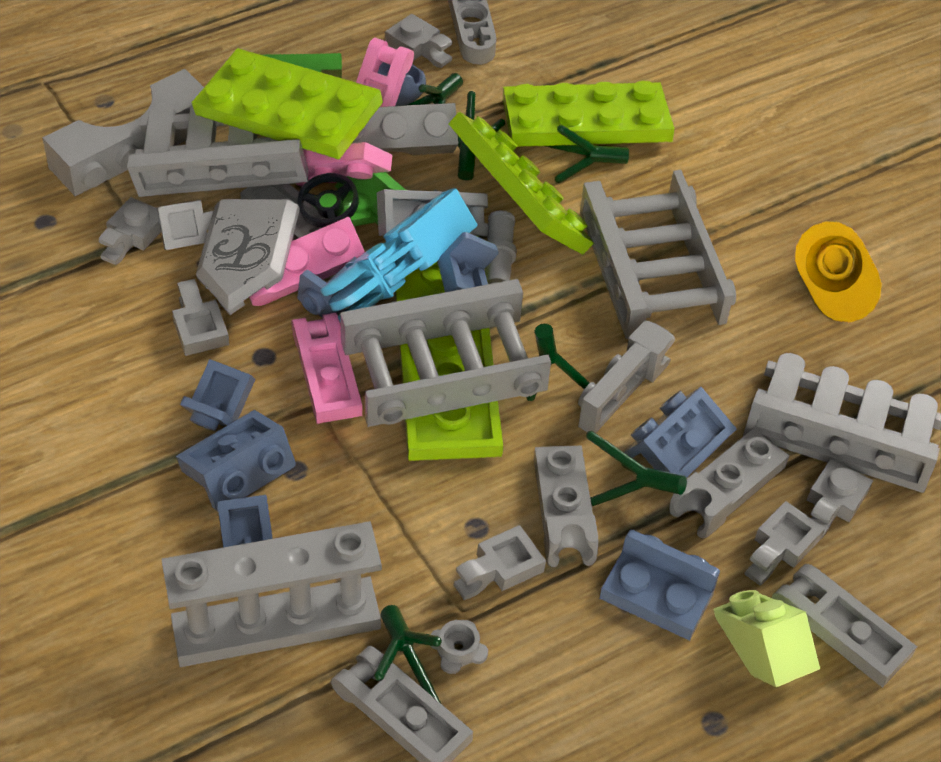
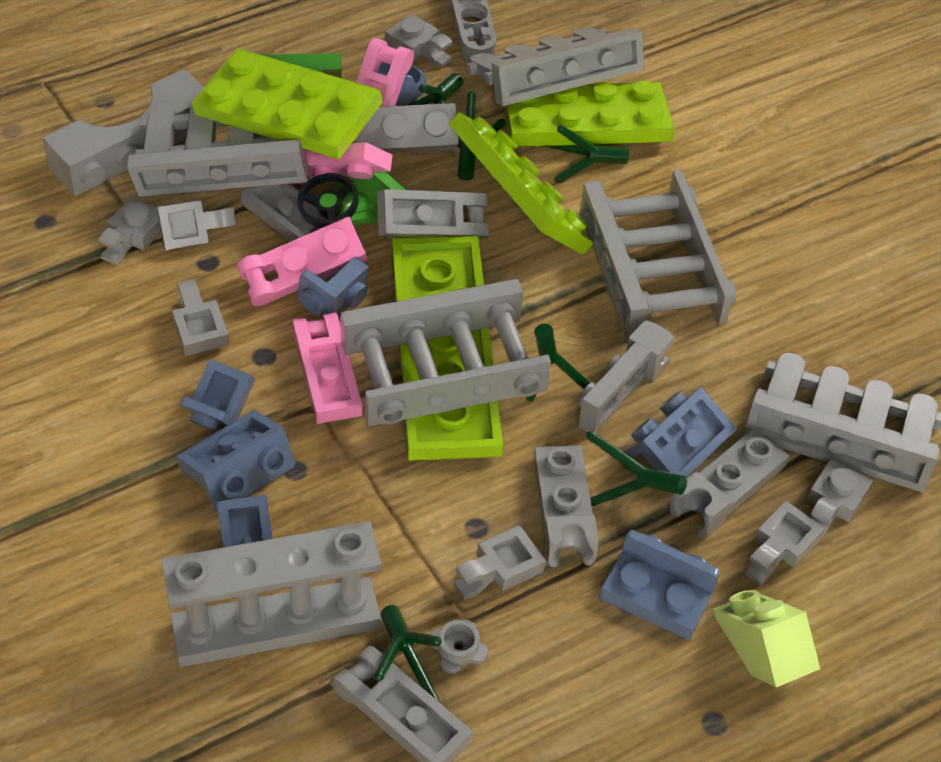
light grey tile [196,199,300,315] -> none
medium azure arm [320,188,478,323] -> none
sand blue bracket [437,232,499,292] -> none
light grey pin [485,210,517,284] -> none
light grey plate [772,564,917,688] -> none
yellow piece [795,221,882,323] -> none
none -> light grey fence [466,27,644,106]

